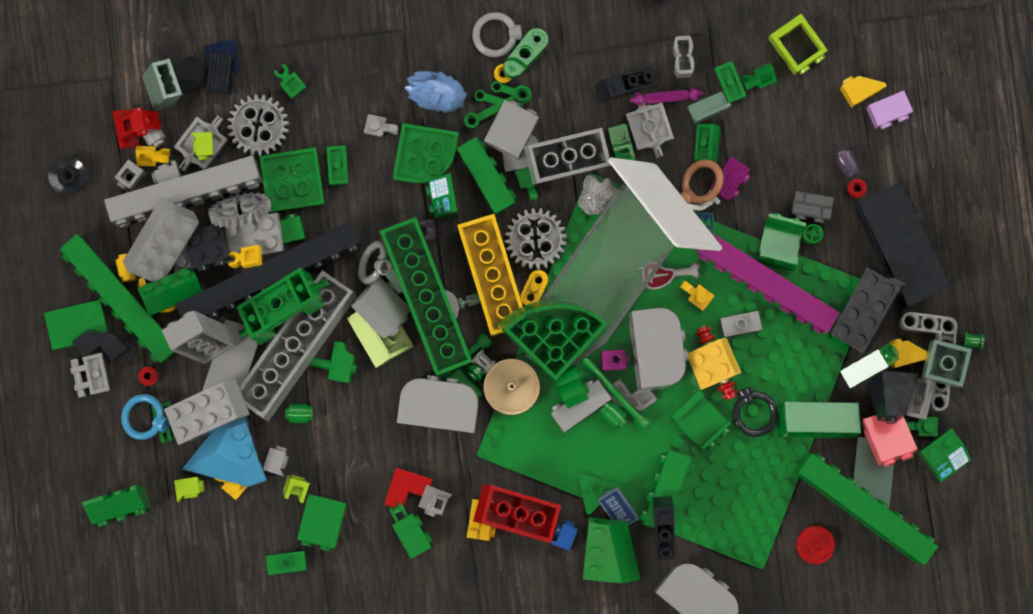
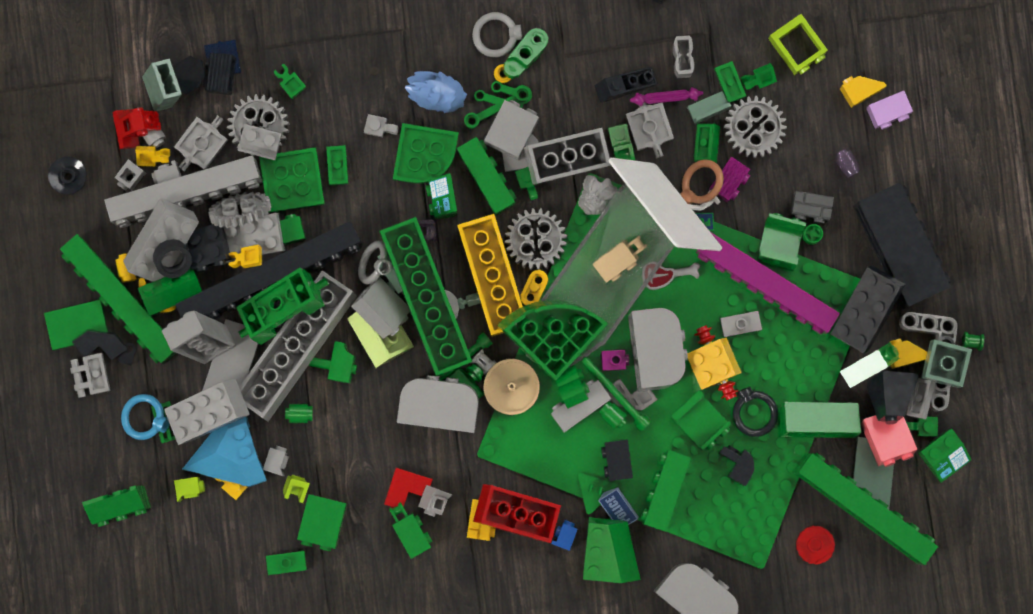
red plate [138,367,158,386] -> none
lime window [190,132,214,161] -> none
black slope [652,496,676,561] -> none
yellow plate [680,281,714,311] -> none
red plate [848,179,867,198] -> none
none -> black tyre [153,239,192,278]
none -> light grey plate [238,124,282,160]
none -> tan brick [593,235,647,283]
none -> black brick [601,440,633,481]
none -> black brick [719,445,754,486]
none -> light grey gear [724,96,787,158]

